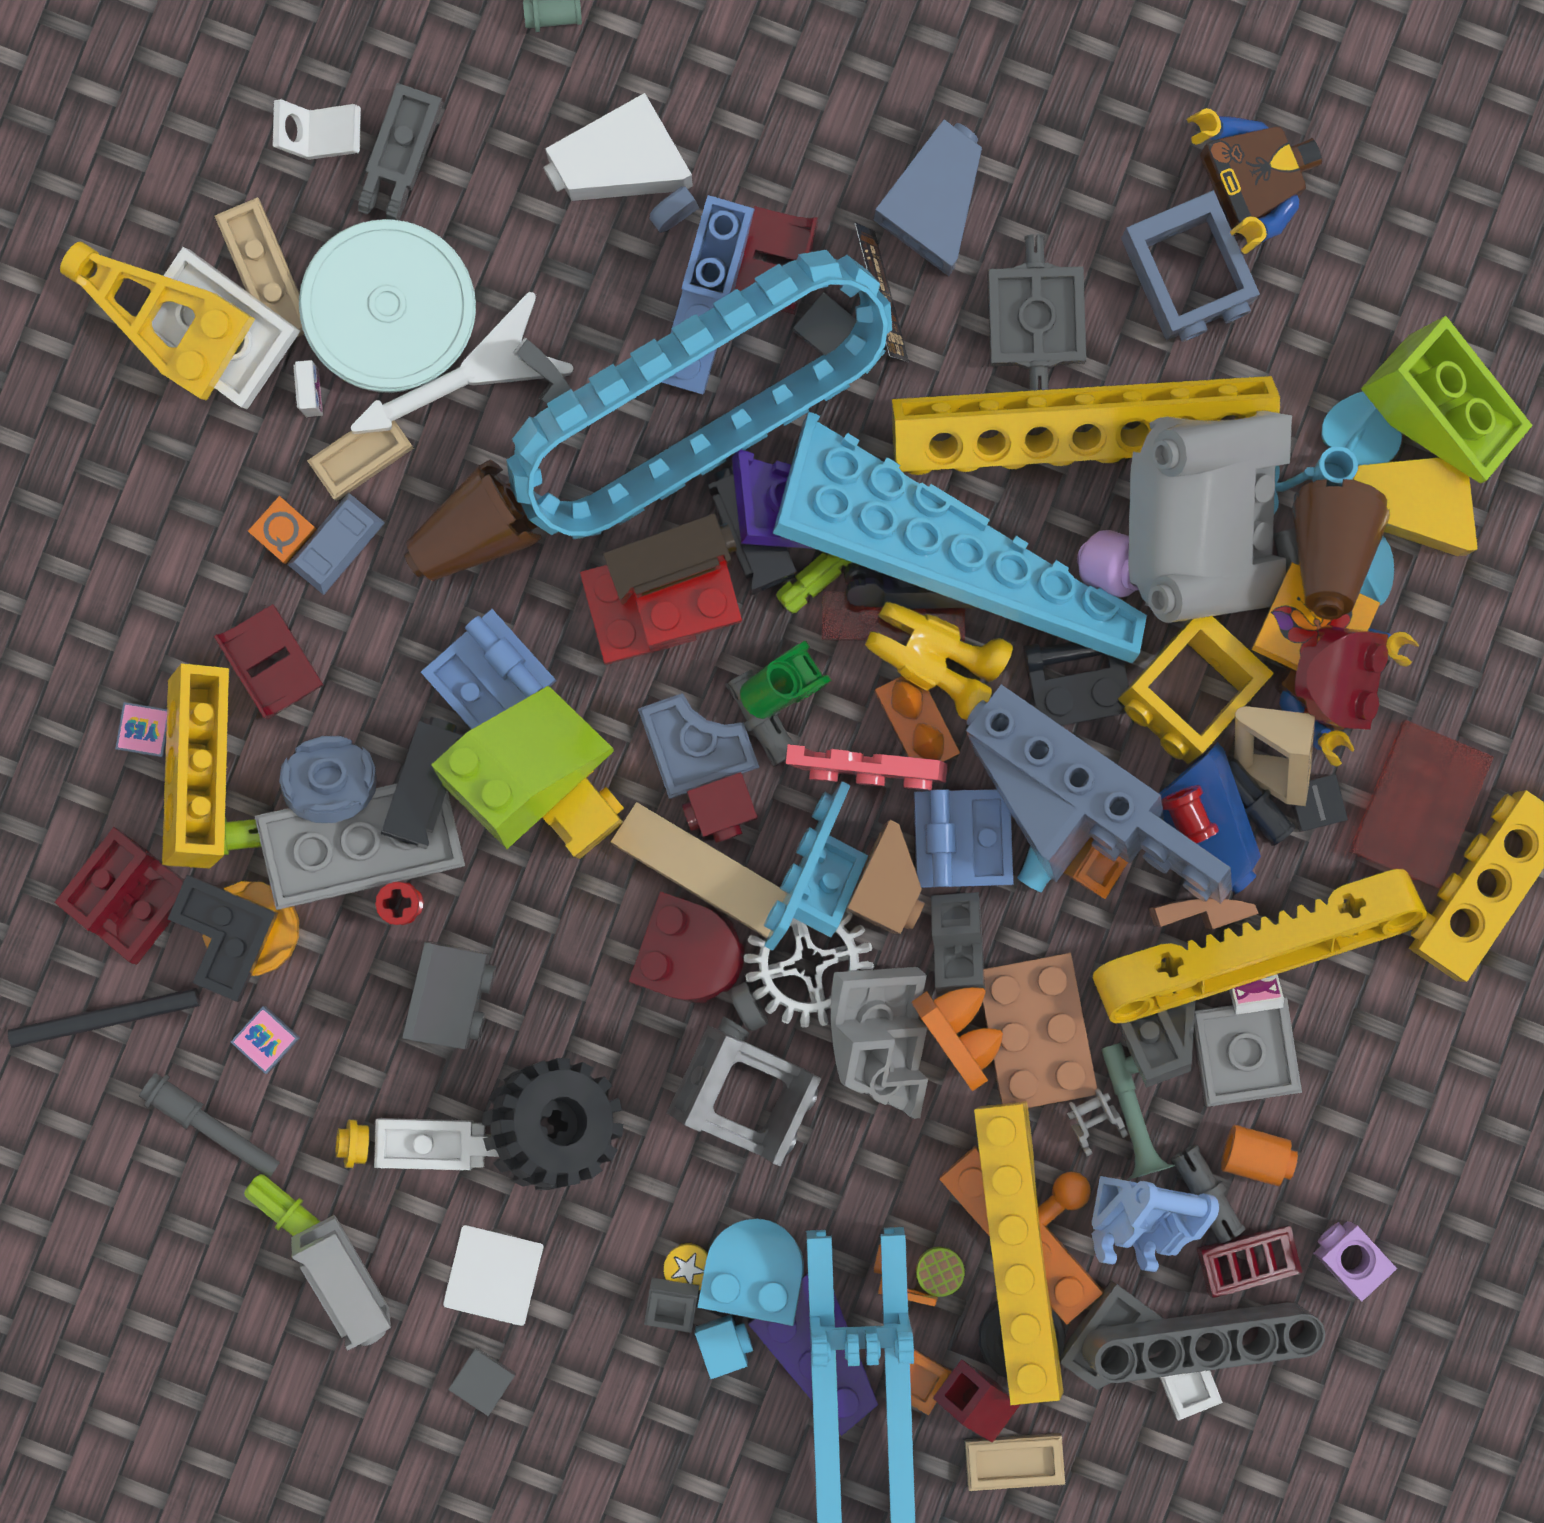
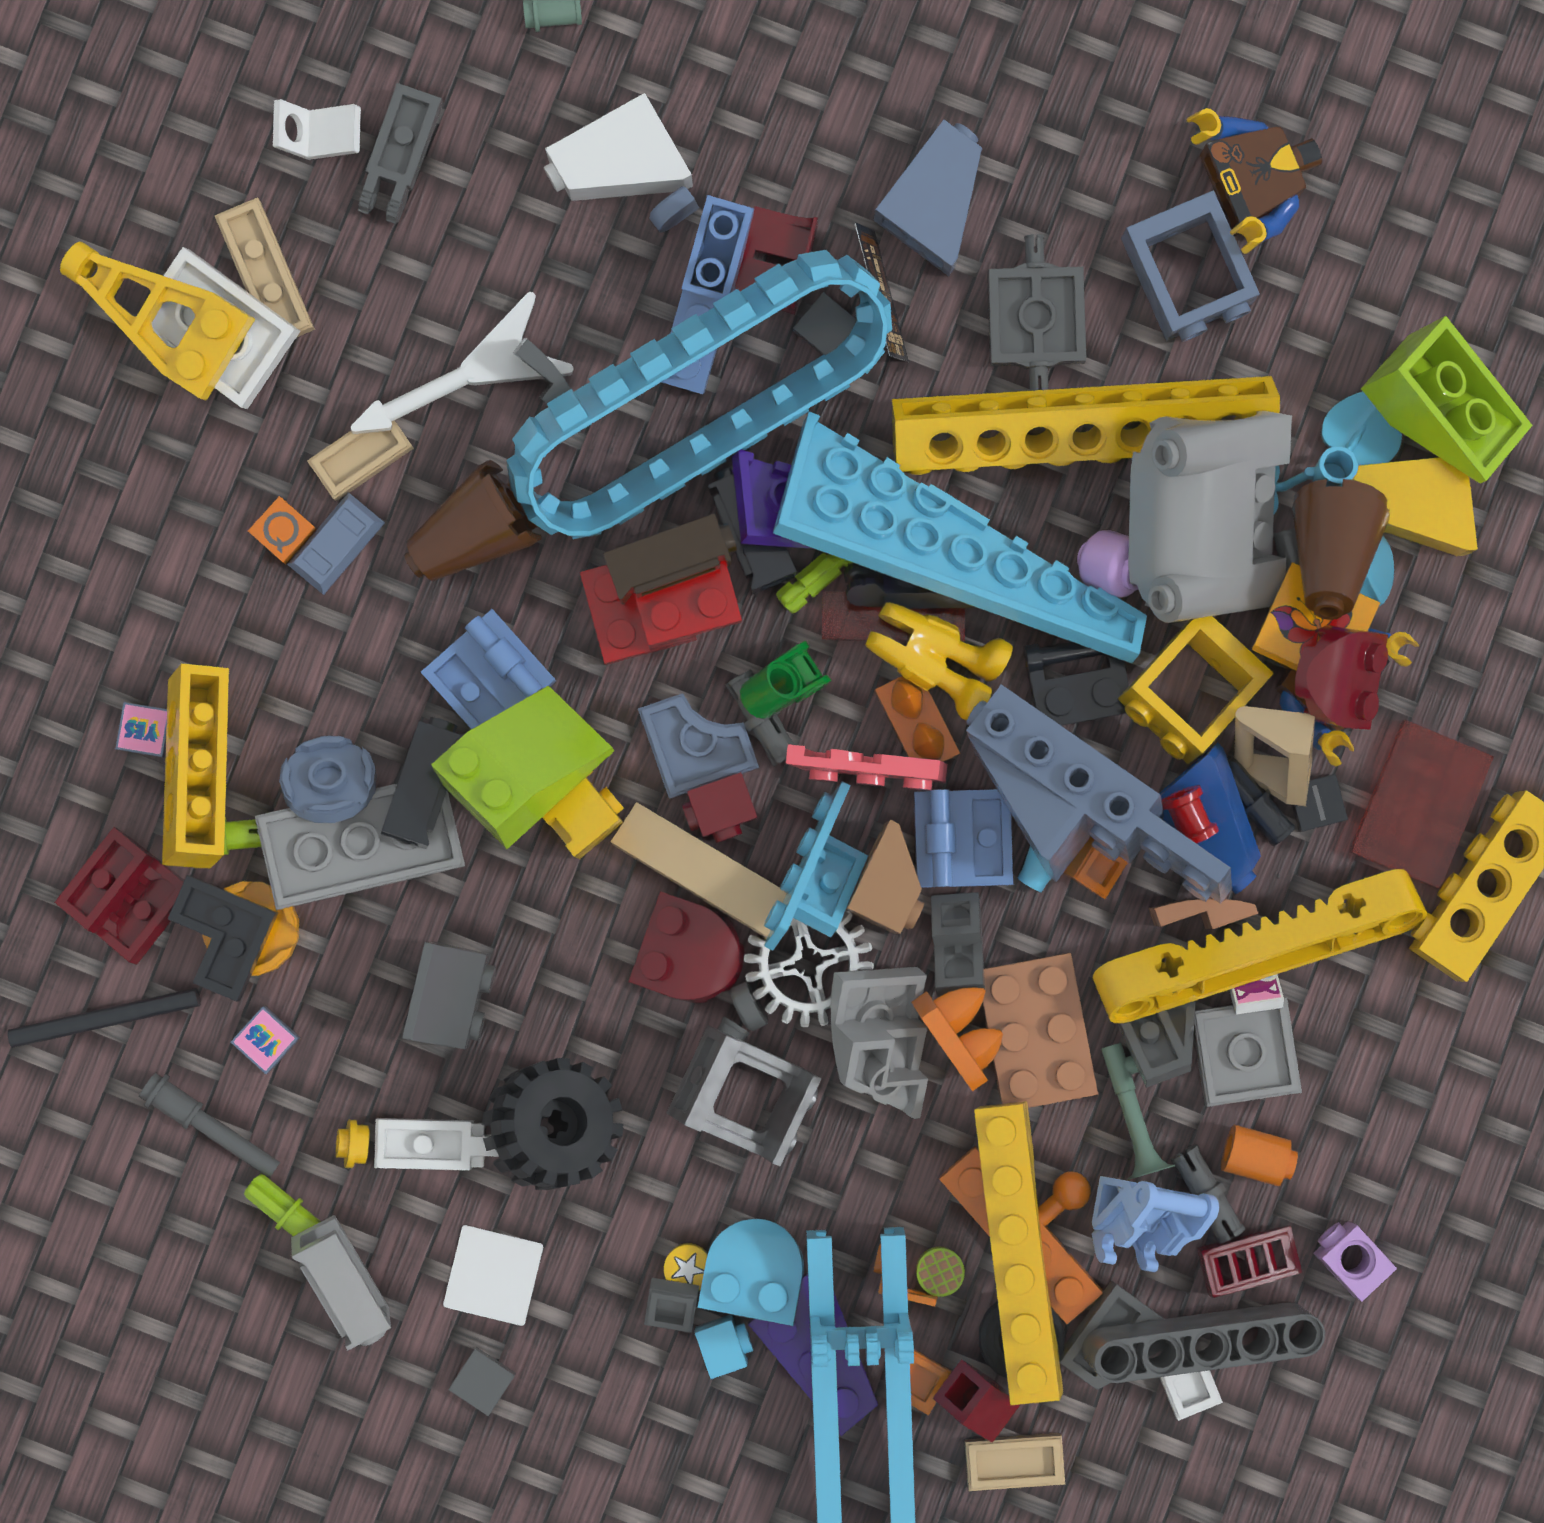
dark red piece [214,604,324,720] -> none
white tile [293,360,323,417] -> none
light aqua brick [299,219,476,393] -> none
red bush [375,882,424,925] -> none
light grey piece [1067,1088,1128,1156] -> none

